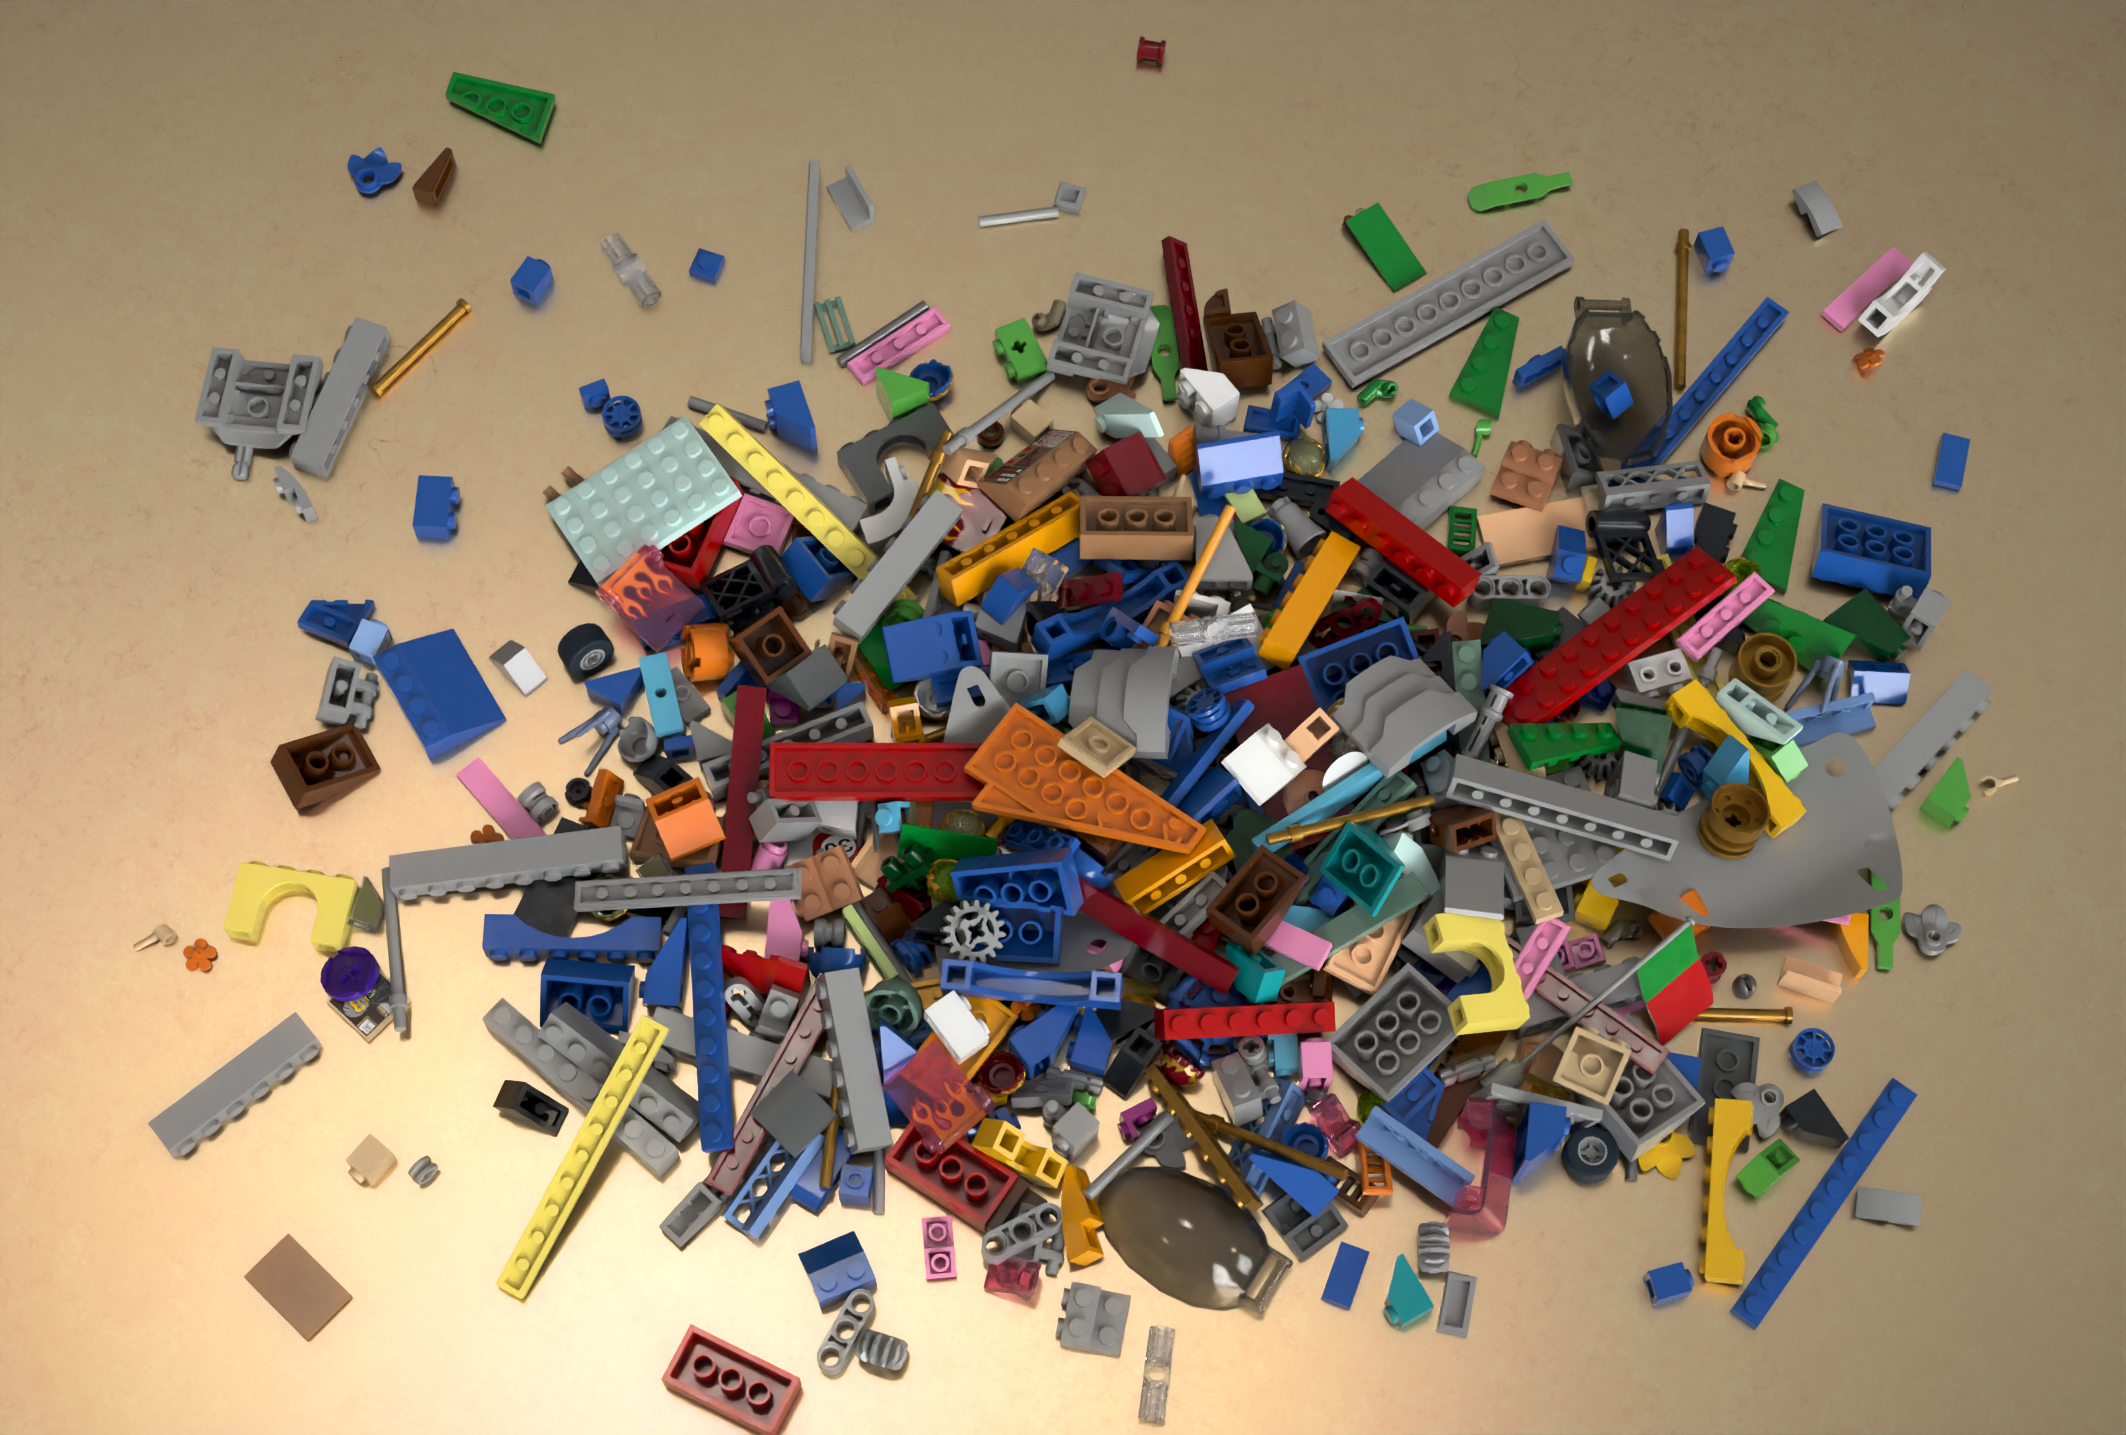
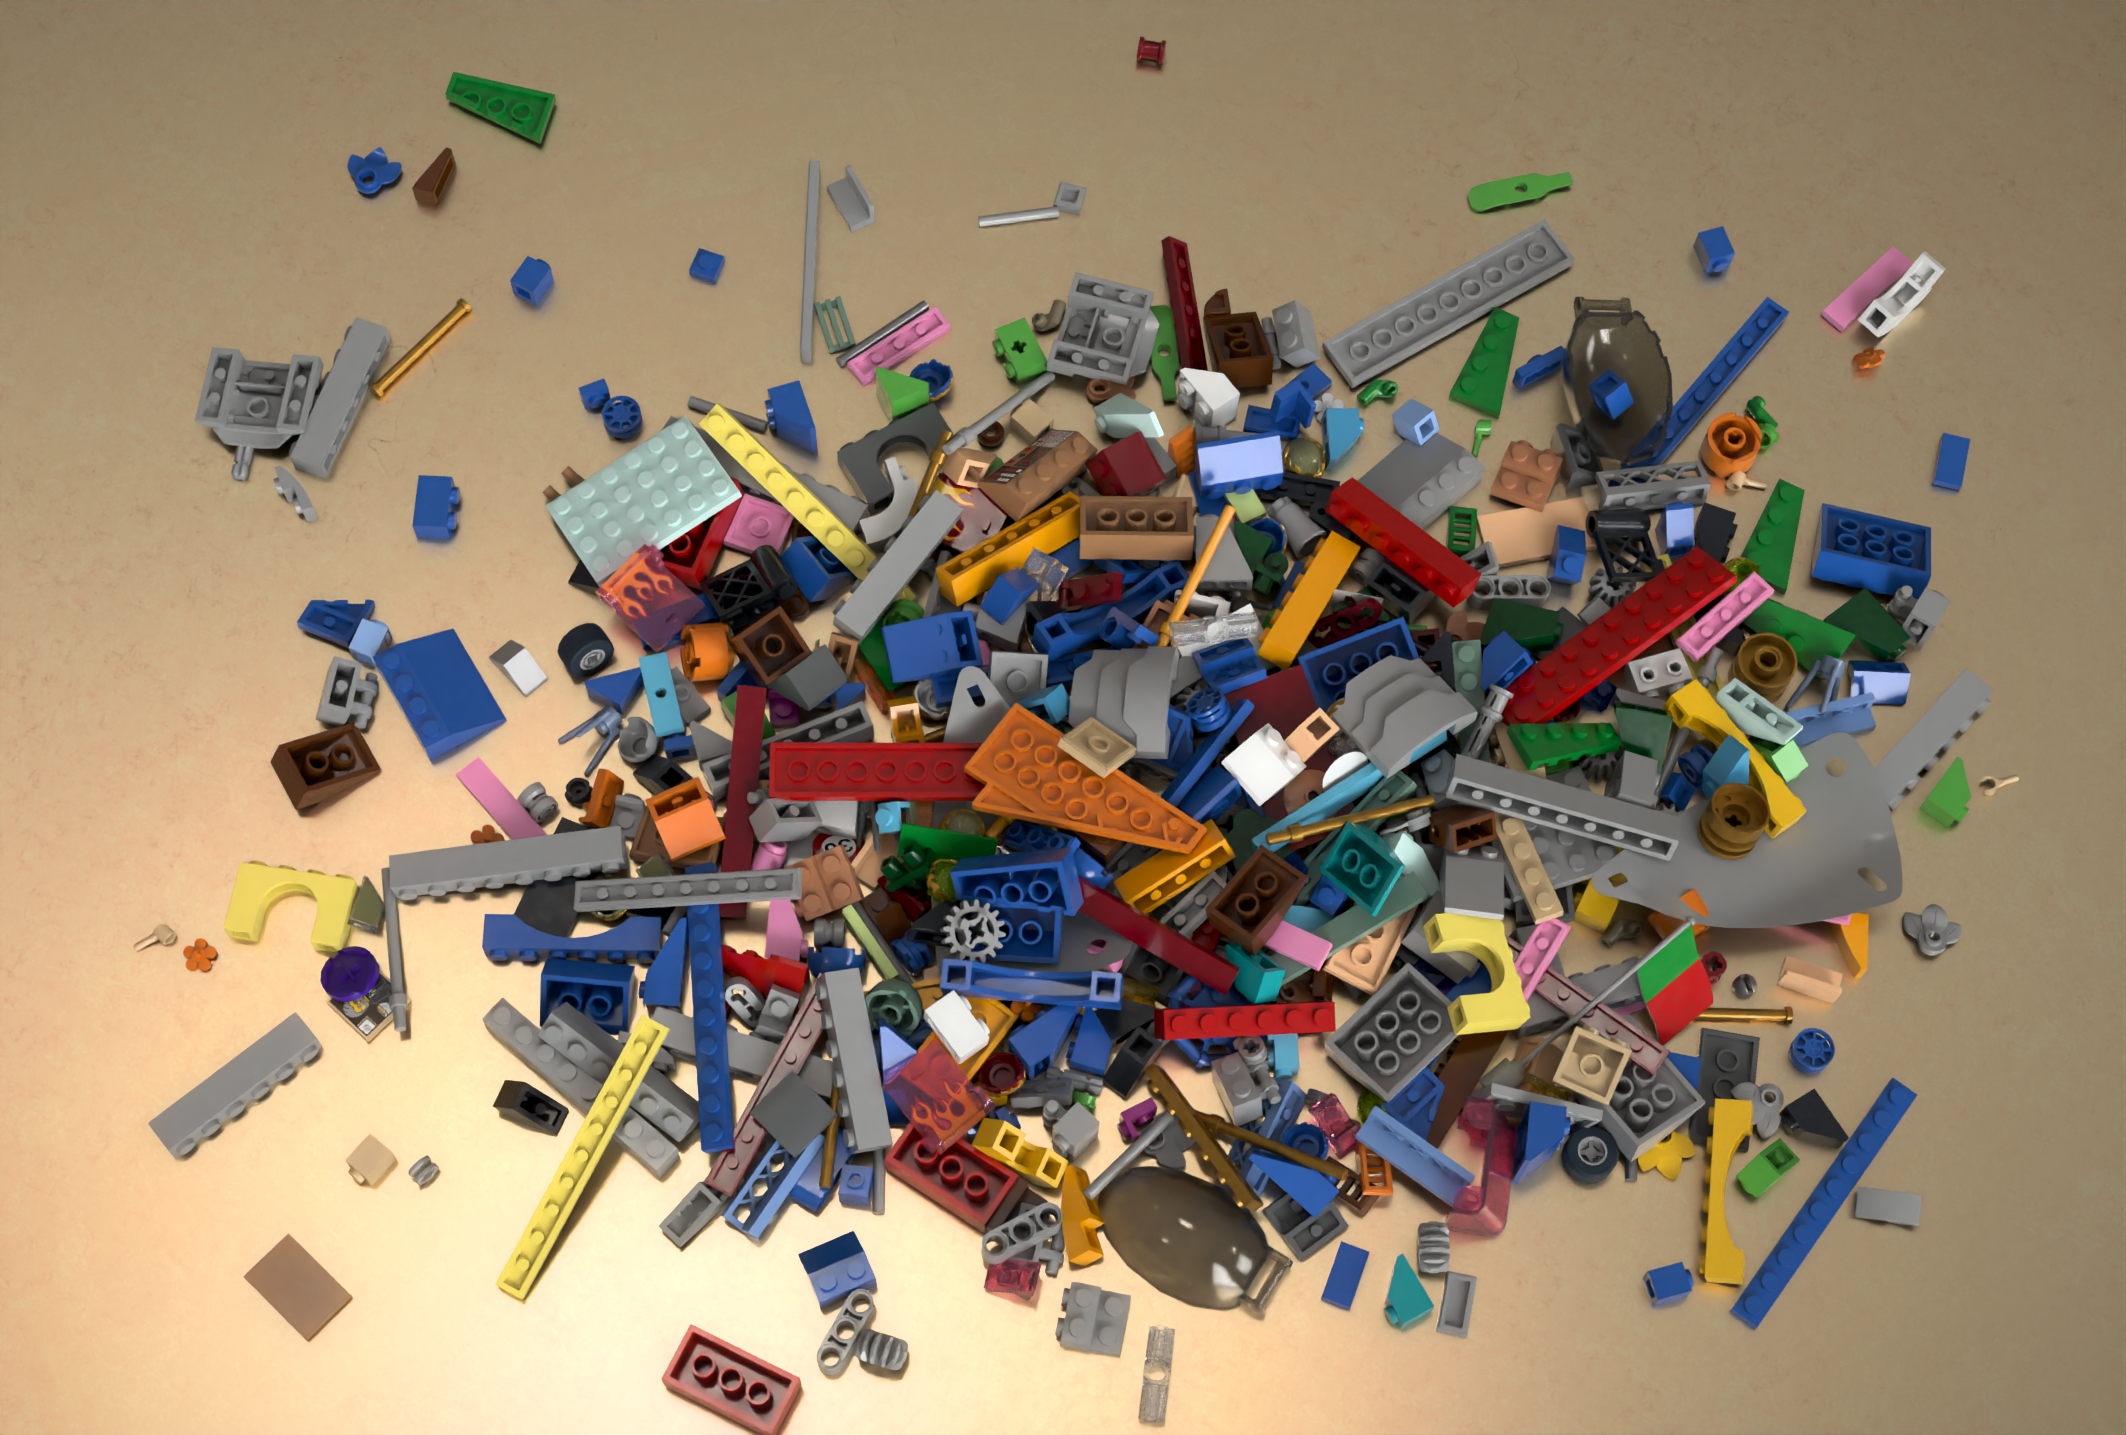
clear piece [599,233,662,307] -> none
bright pink slope [921,1215,957,1279] -> none
dark red hair [1160,1045,1205,1087] -> none
bright pink brick [1297,1038,1333,1093] -> none
green piece [1342,202,1427,293] -> none
light grey axle [1439,1053,1496,1087] -> none
bright pink slope [1557,933,1606,974] -> none
yellow tile [1573,556,1597,593] -> none
pearl gold bar [1675,229,1692,389] -> none
light grey slope [1792,181,1843,237] -> none
bright green piece [1870,870,1900,970] -> none

